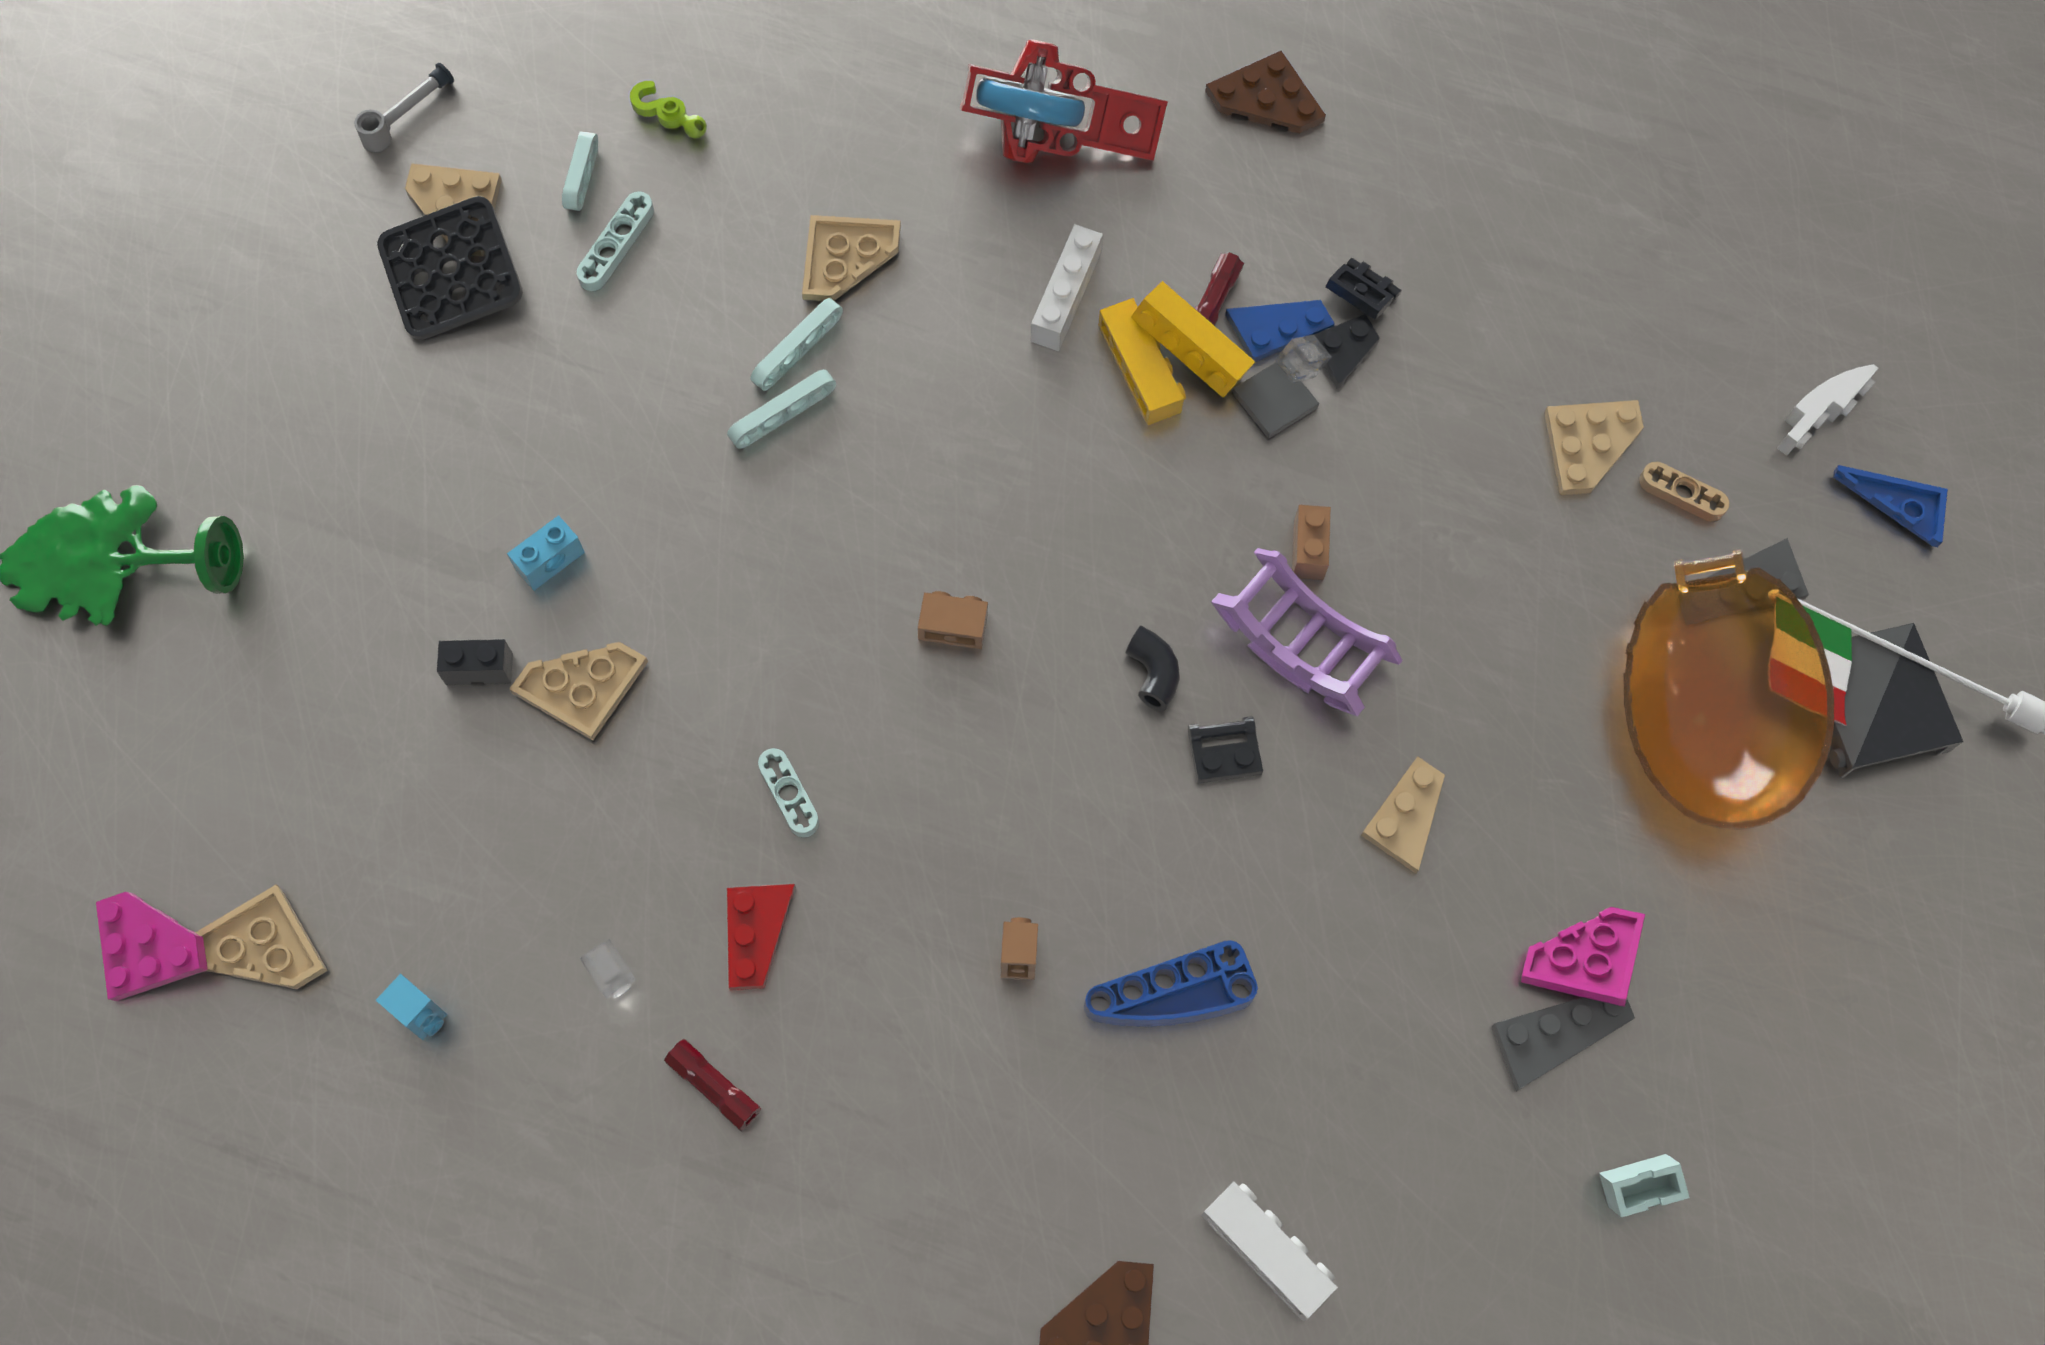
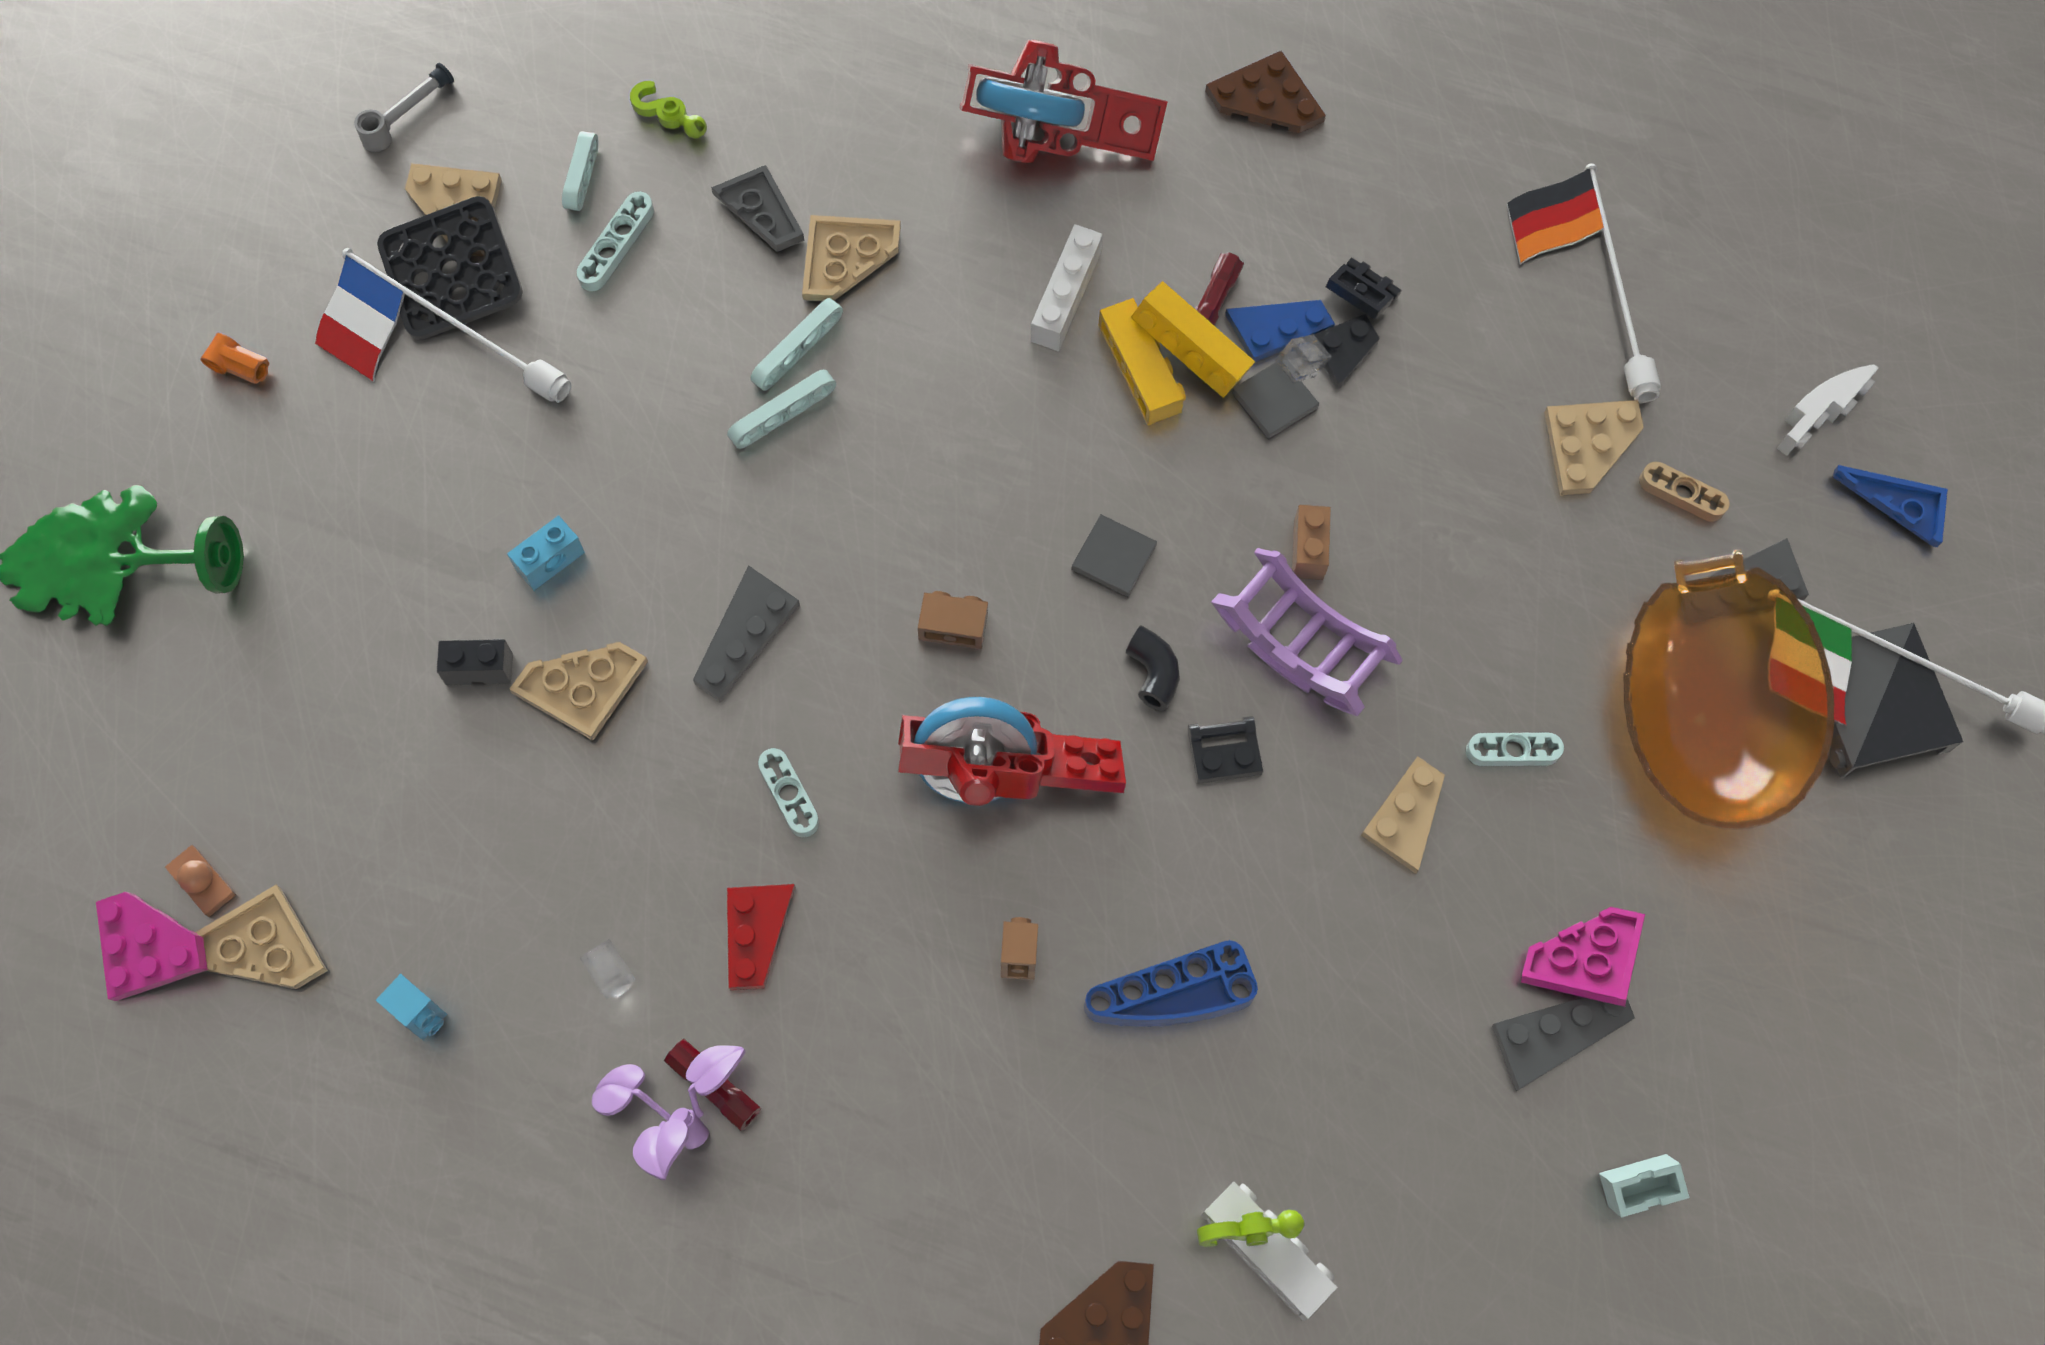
none -> nougat tile [165,845,236,917]
none -> orange piece [200,333,270,384]
none -> flag [315,248,572,403]
none -> lavender plant [592,1046,746,1180]
none -> dark grey wing [693,565,800,702]
none -> dark grey wing [711,165,804,252]
none -> red piece [898,697,1126,806]
none -> dark grey tile [1071,514,1157,597]
none -> lime piece [1197,1210,1305,1247]
none -> light aqua beam [1466,732,1564,766]
none -> flag [1507,164,1661,403]

